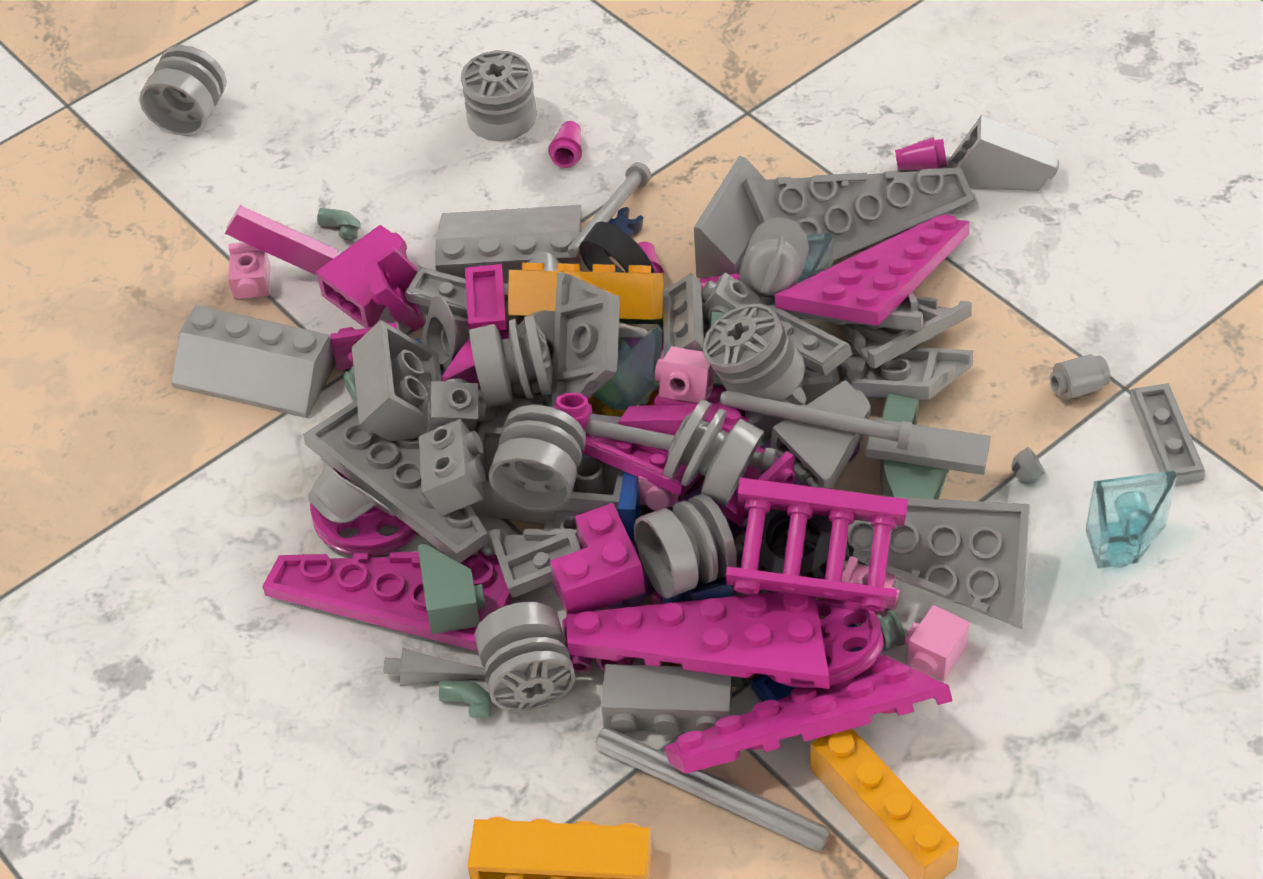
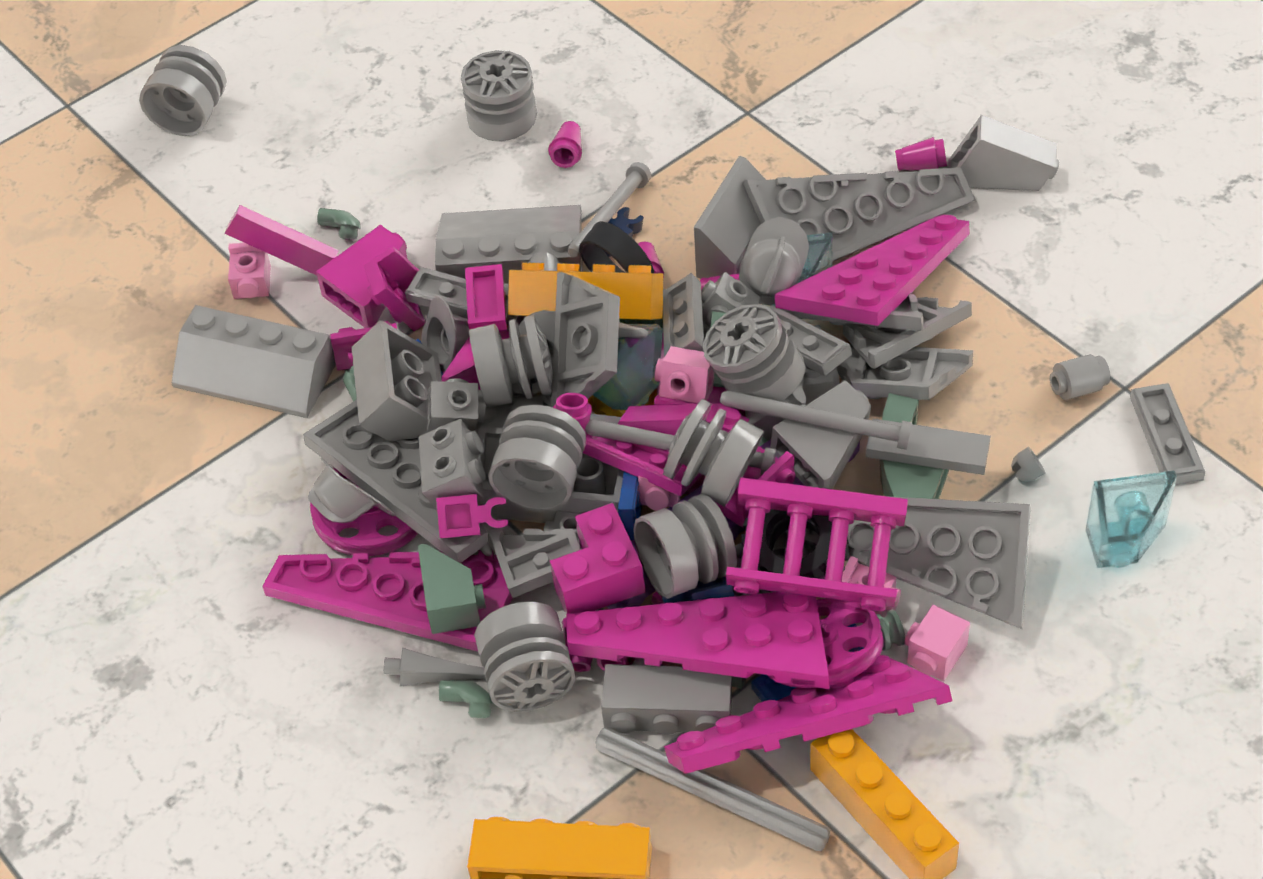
none -> dark pink plate [436,494,508,538]

